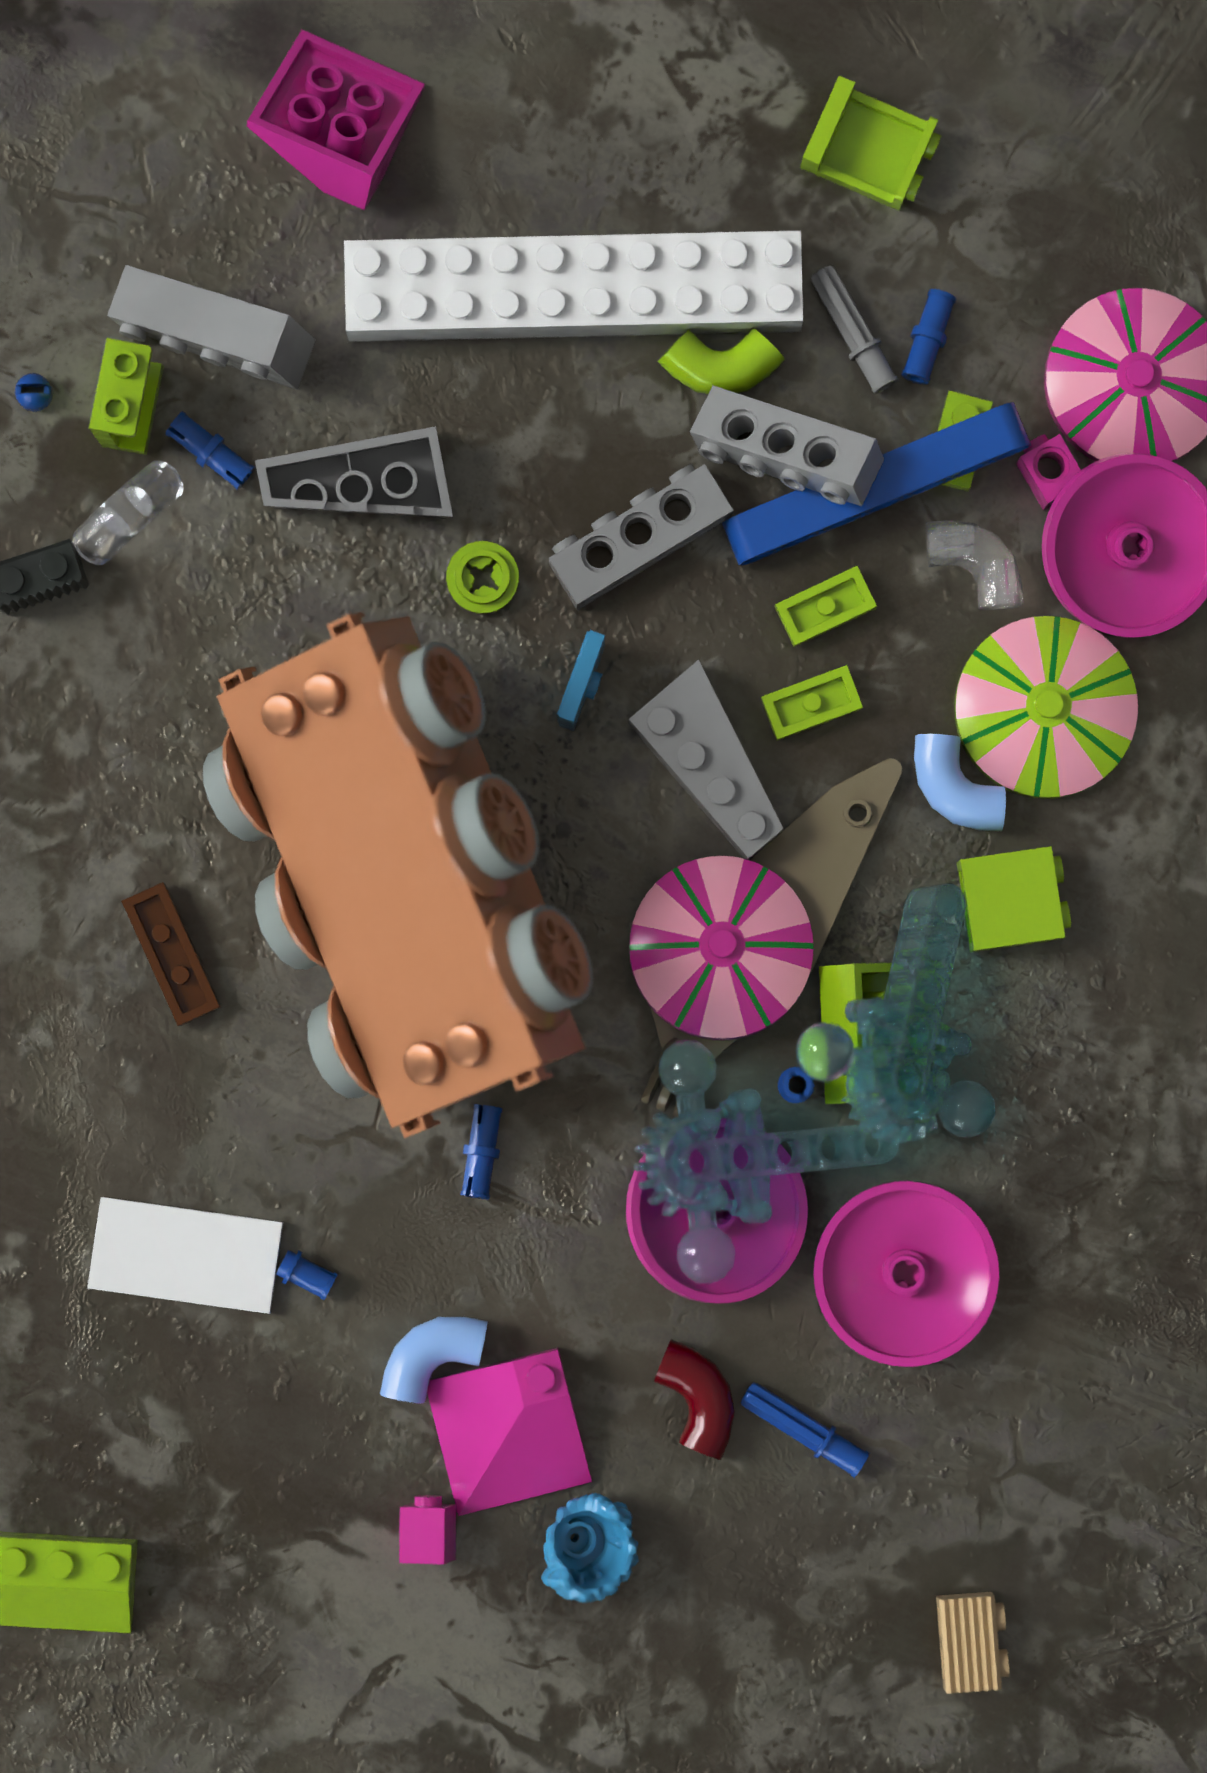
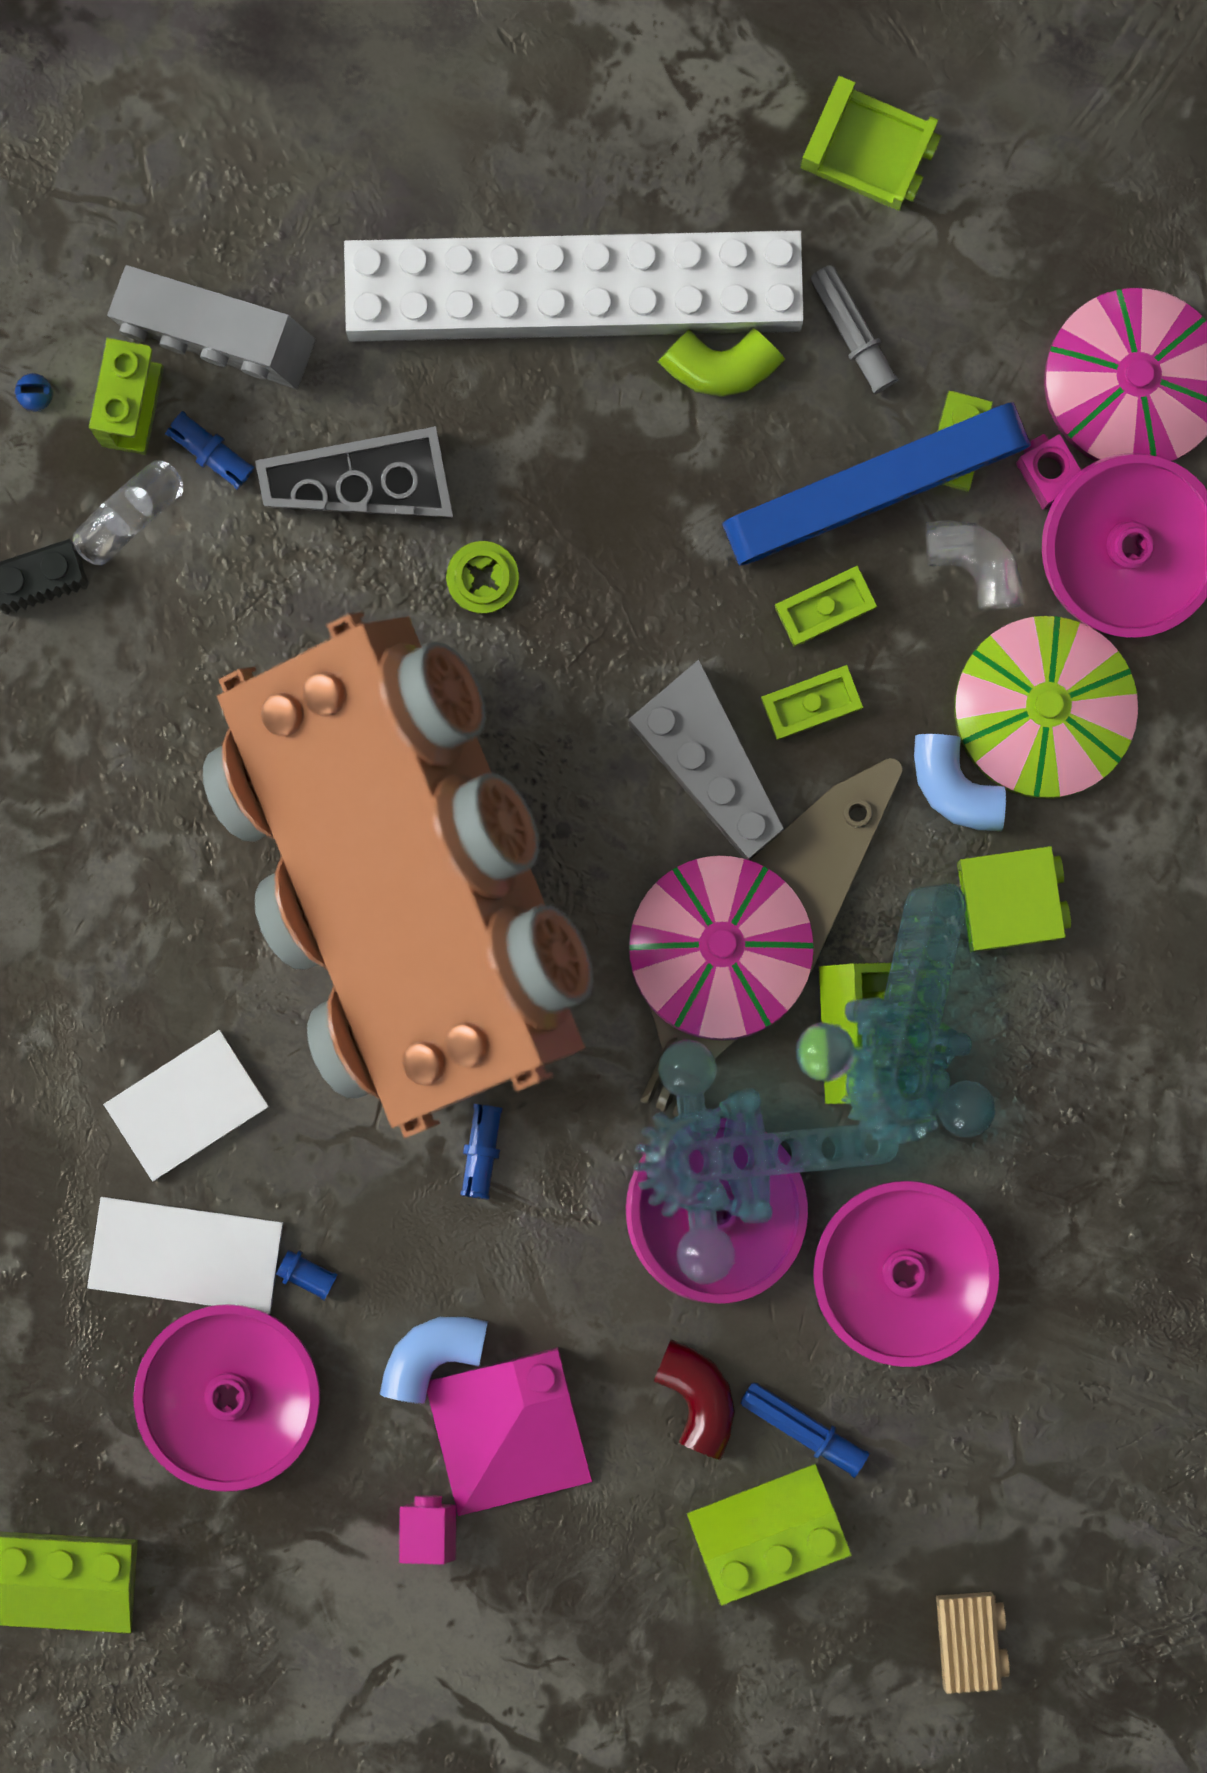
reddish brown plate [121,882,221,1026] -> none
dark pink slope [246,30,425,210] -> none
dark azure hair [542,1493,639,1603] -> none
light grey brick [548,464,734,610] -> none
dark azure plate [557,630,605,731] -> none
light grey brick [690,385,884,506] -> none
blue pin [777,1067,815,1104] -> none
blue pin [901,289,956,385] -> none
none -> white tile [103,1030,270,1182]
none -> dark pink dish [134,1304,320,1491]
none -> lime slope [687,1464,851,1606]

